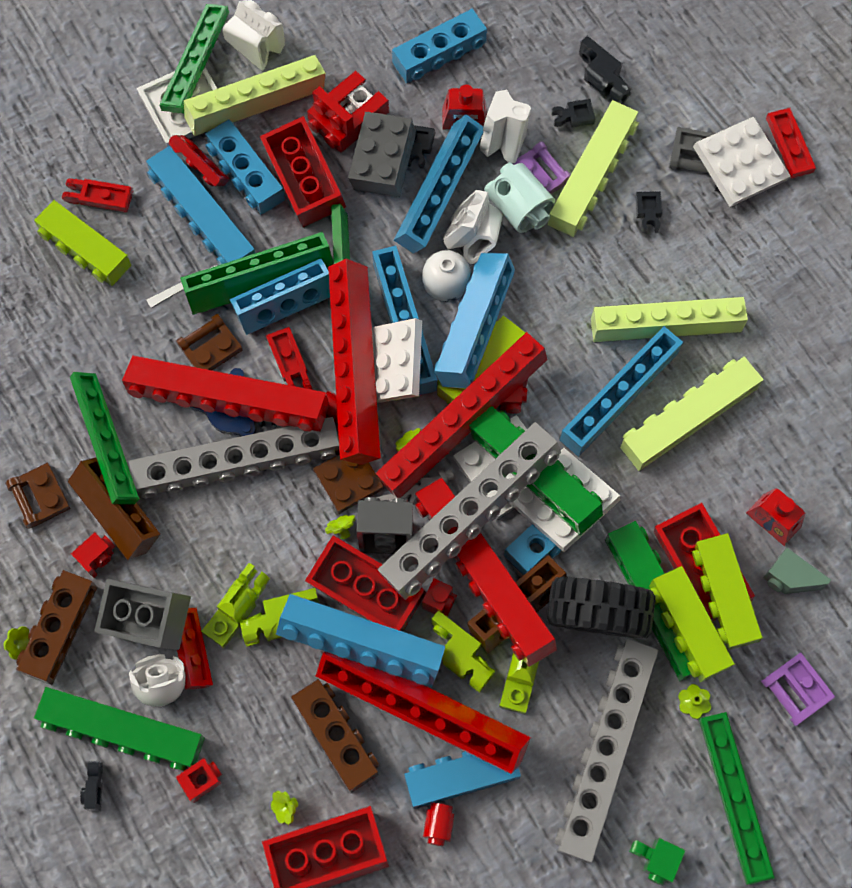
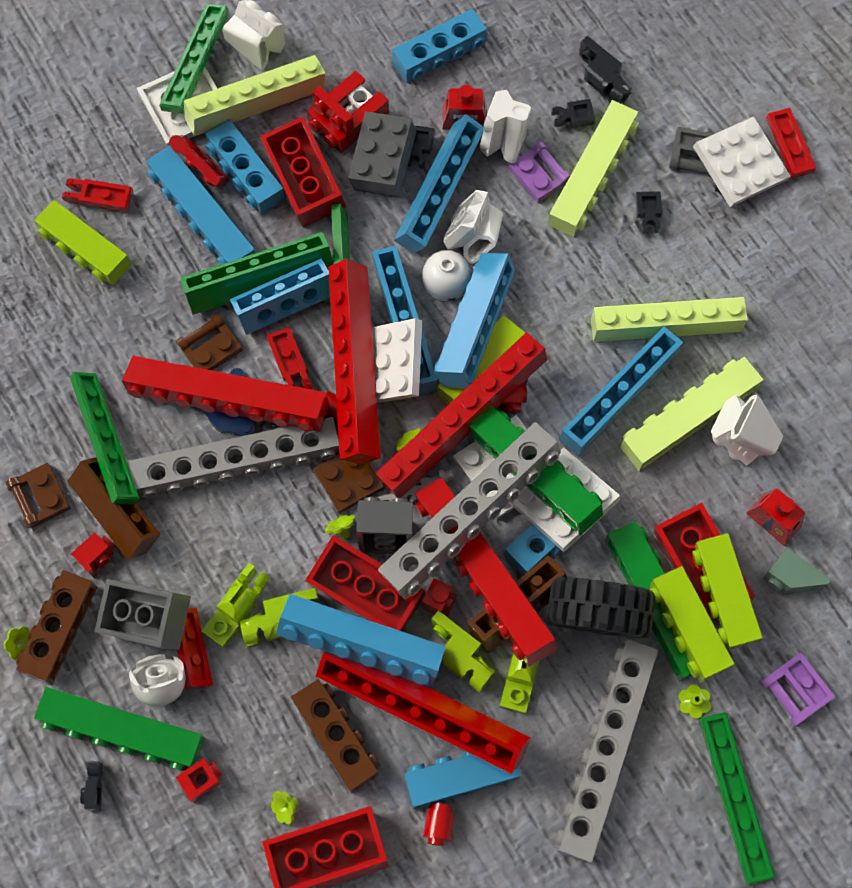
white sticker [146,265,216,307] -> none
light aqua cylinder [484,162,555,233] -> none
green brick [629,838,686,886] -> none
none -> white piece [711,395,783,466]

